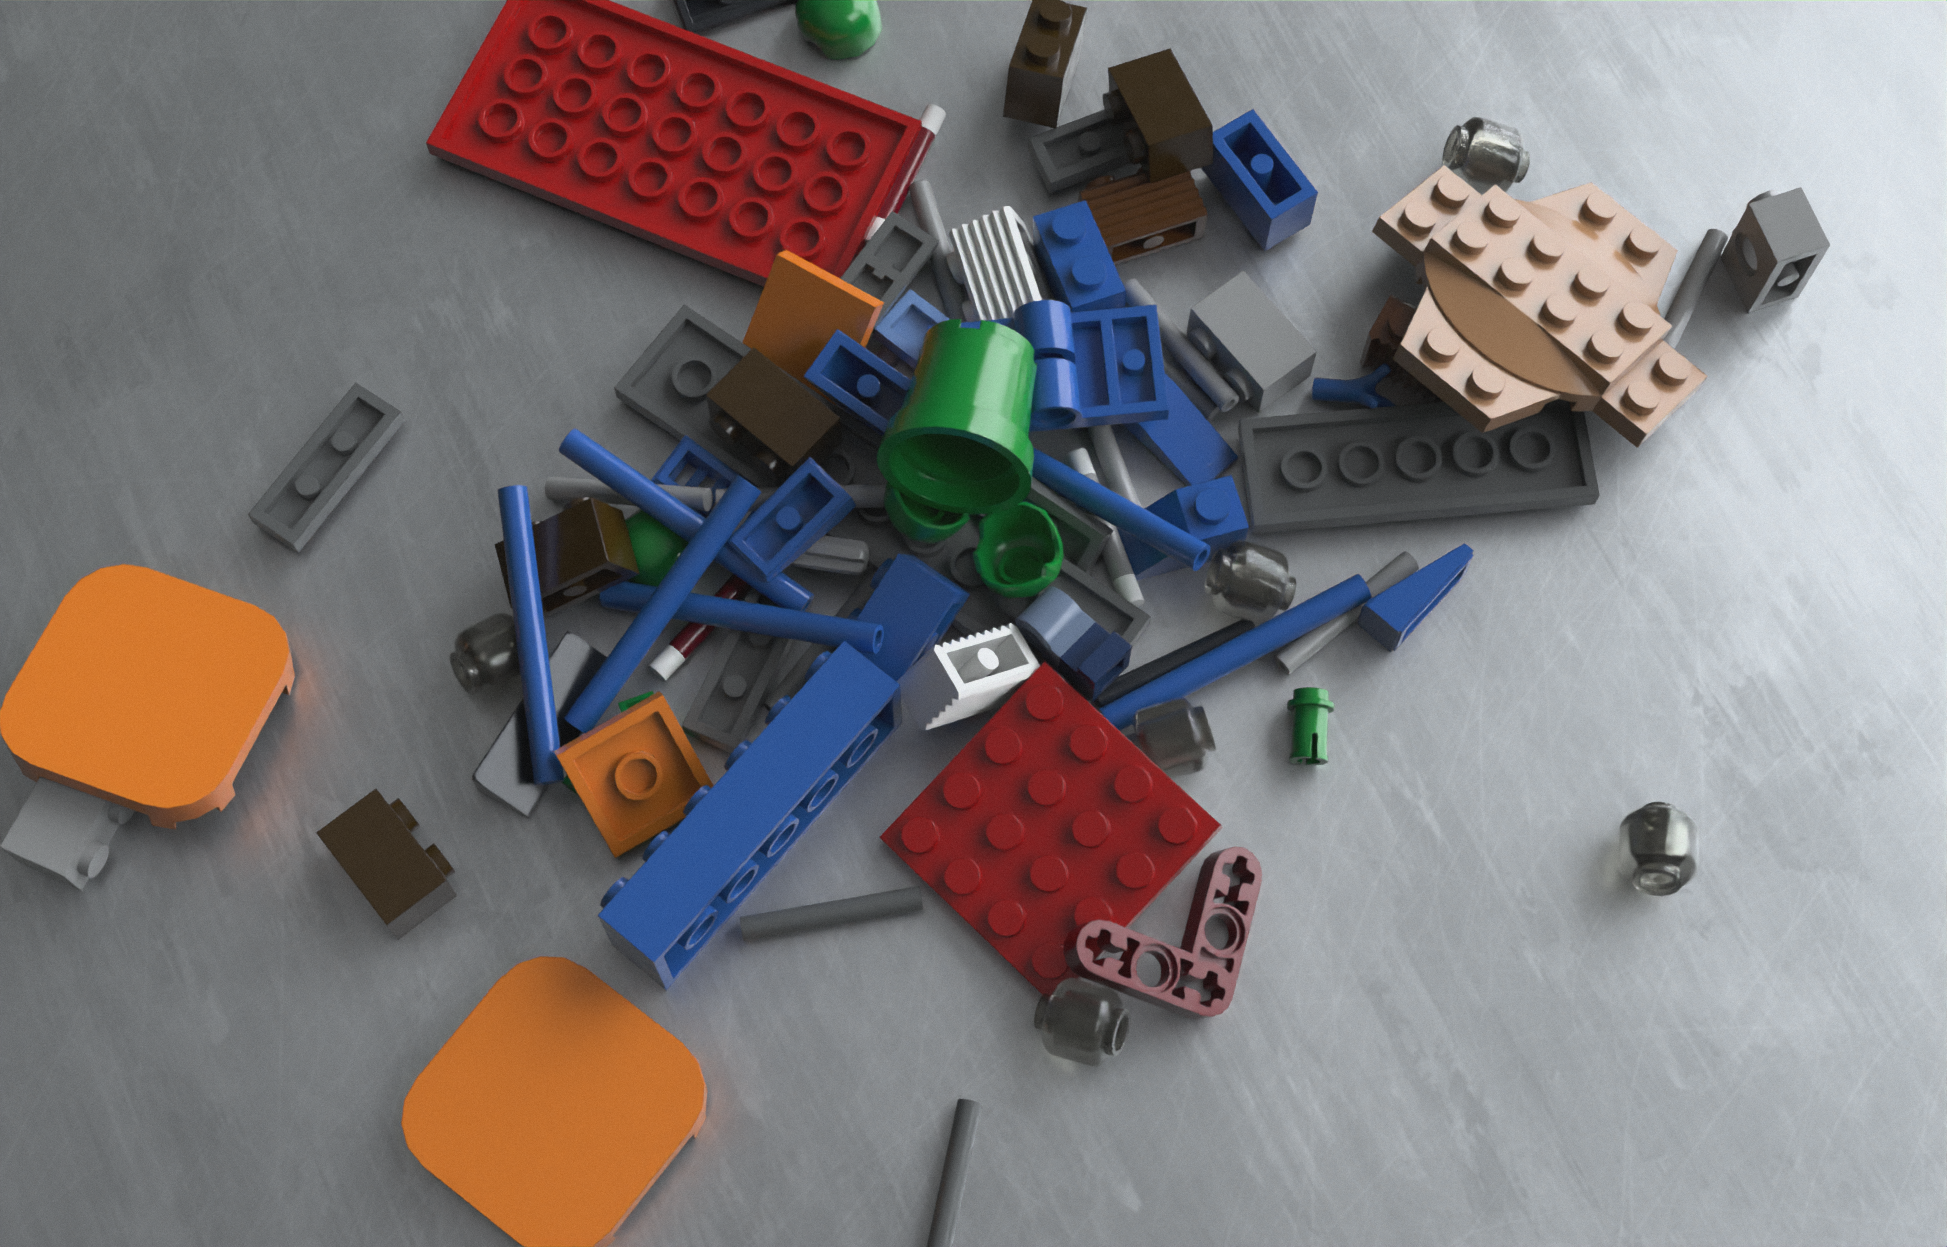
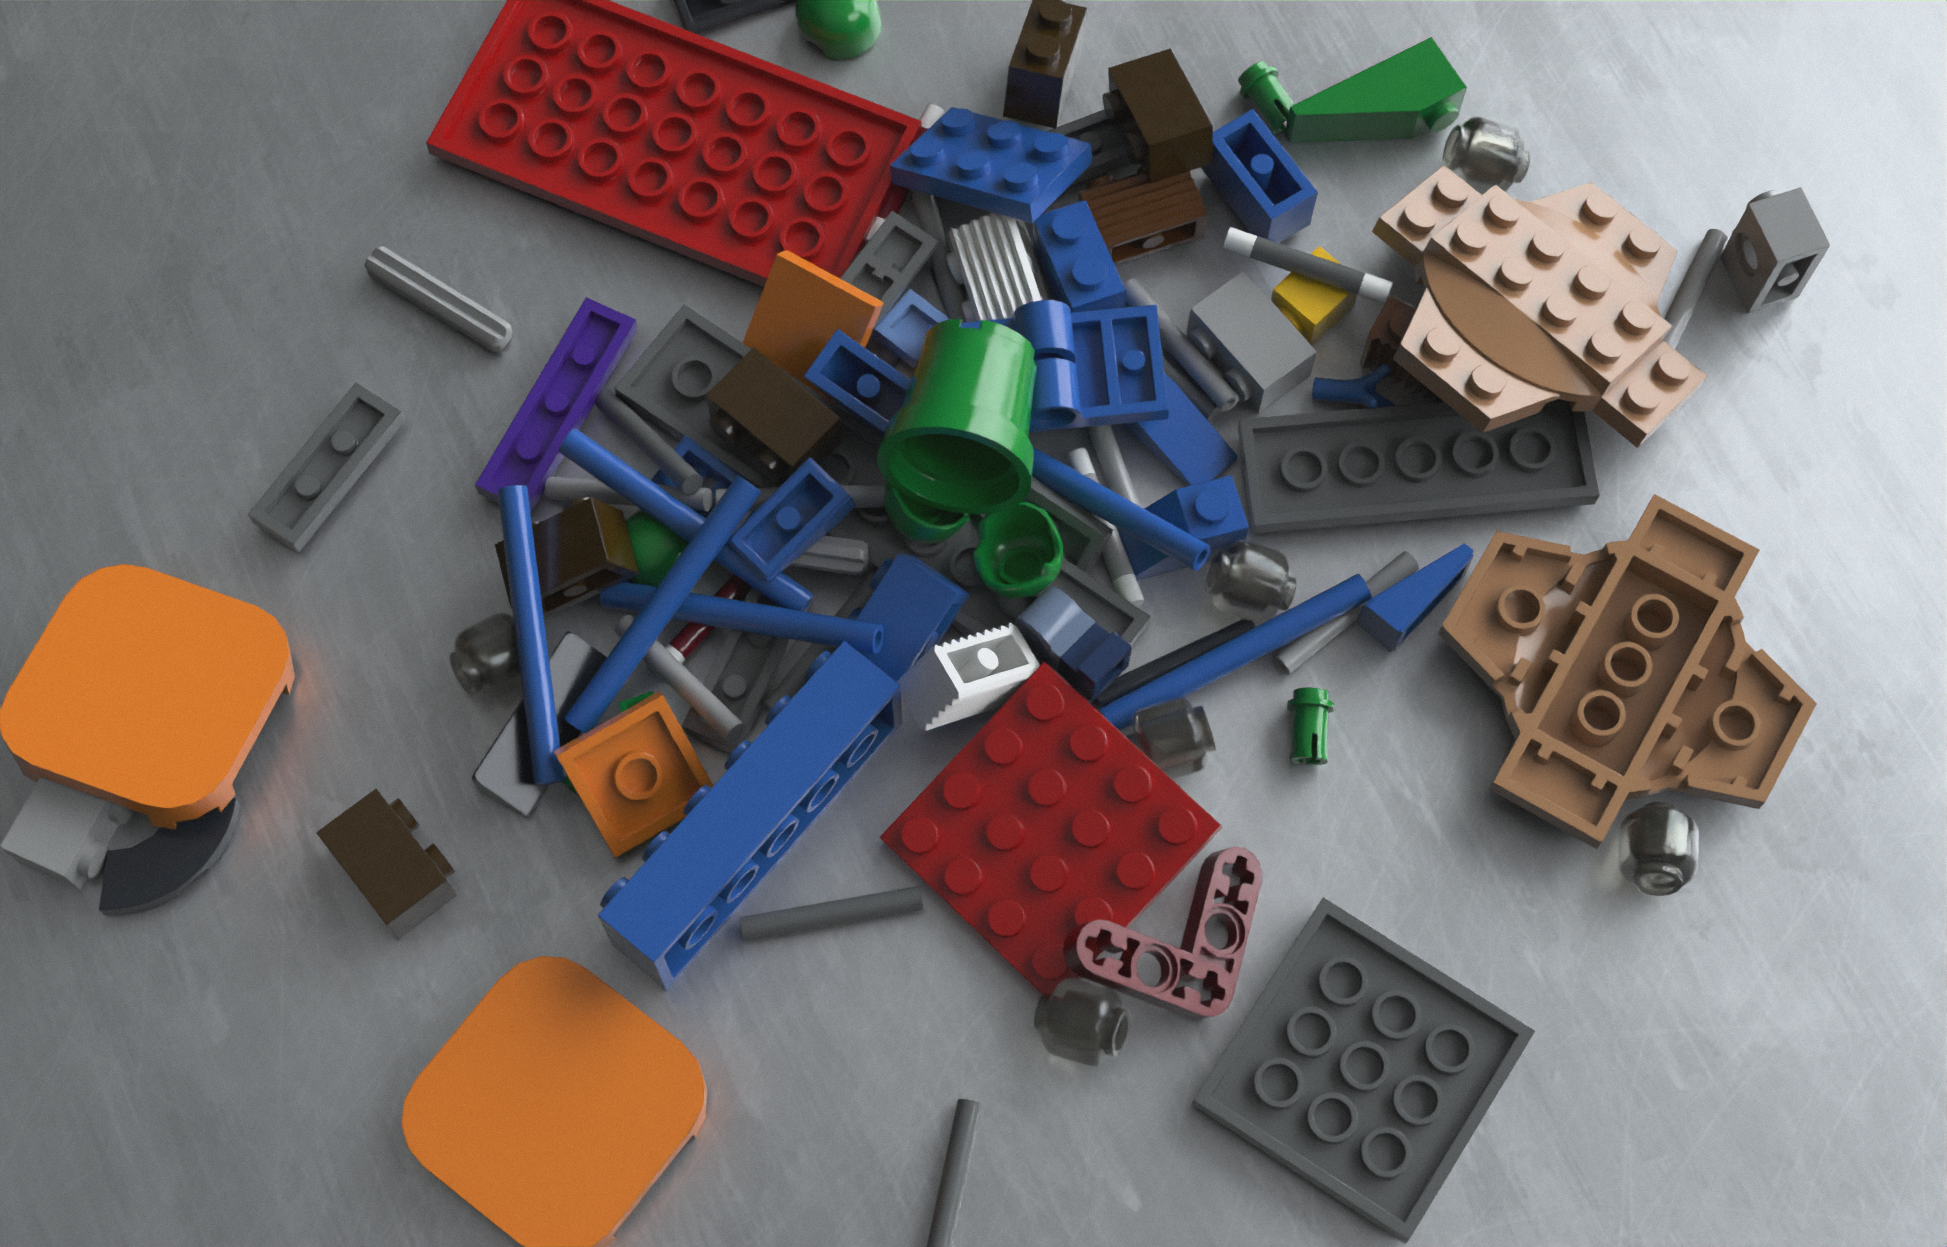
none -> black tile [99,798,241,915]
none -> light grey axle [365,247,513,353]
none -> dark purple plate [475,297,638,513]
none -> dark grey bar [595,390,703,495]
none -> light grey bar [615,615,745,742]
none -> blue plate [890,107,1093,223]
none -> dark grey plate [1192,897,1535,1244]
none -> dark grey bar [1223,227,1393,304]
none -> green pin [1238,61,1294,134]
none -> yellow brick [1271,246,1357,346]
none -> green slope [1284,37,1467,143]
none -> medium nougat plate [1438,494,1817,849]

